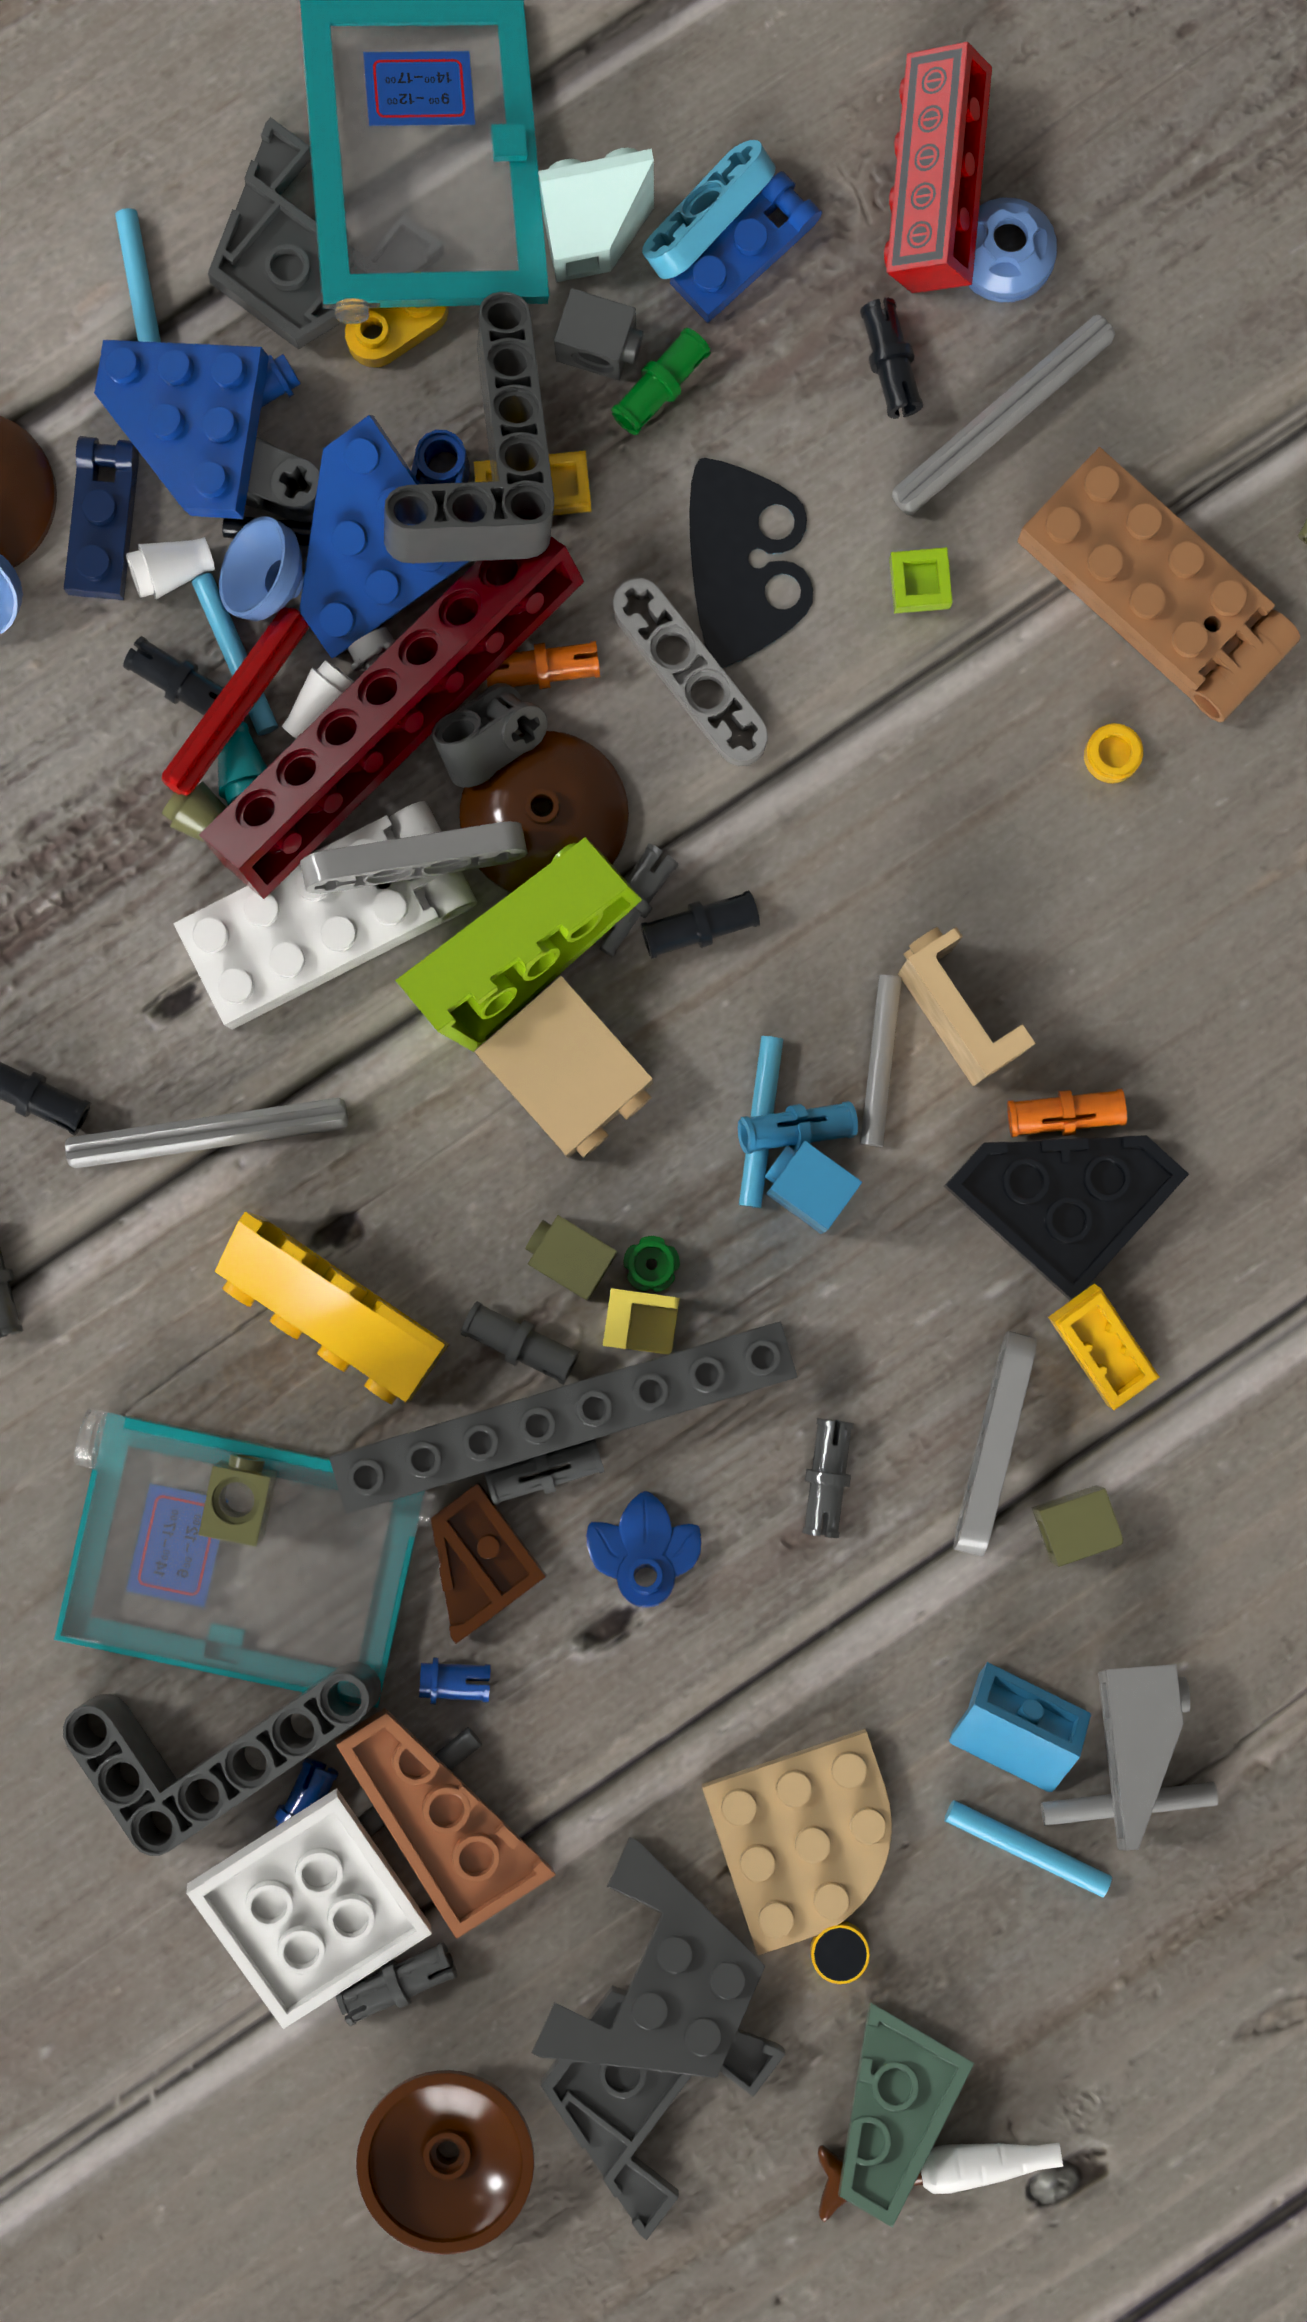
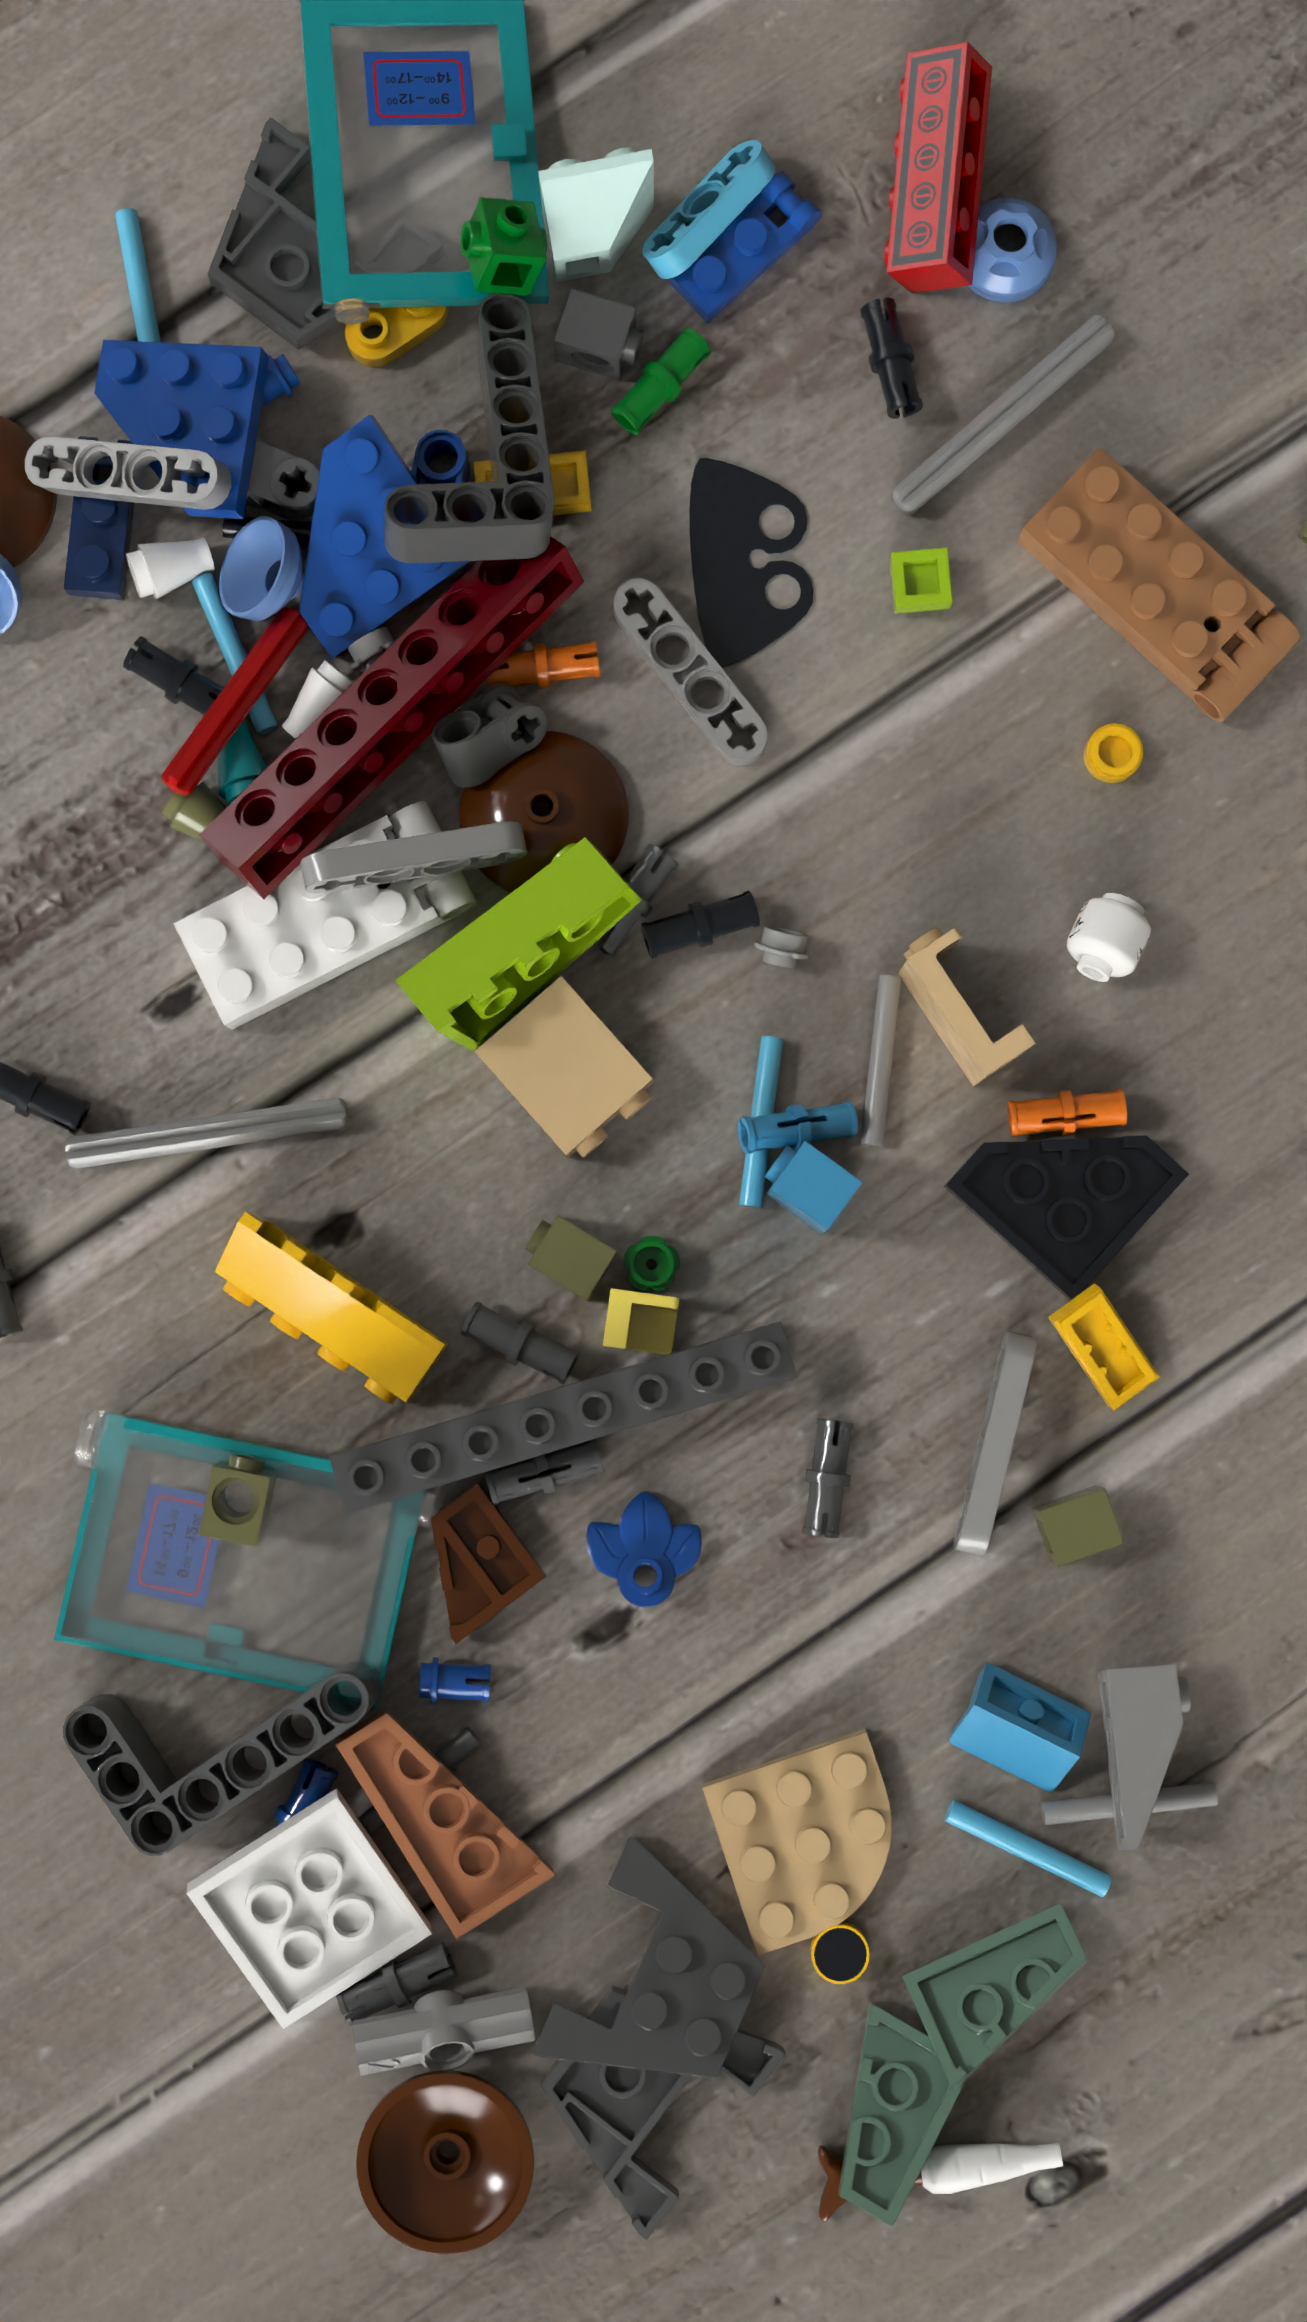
none -> light grey beam [25,436,231,510]
none -> light grey piece [352,1987,535,2076]
none -> green brick [460,197,547,296]
none -> light grey plate [754,926,809,969]
none -> sand green wing [902,1903,1088,2091]
none -> white head [1067,893,1151,982]

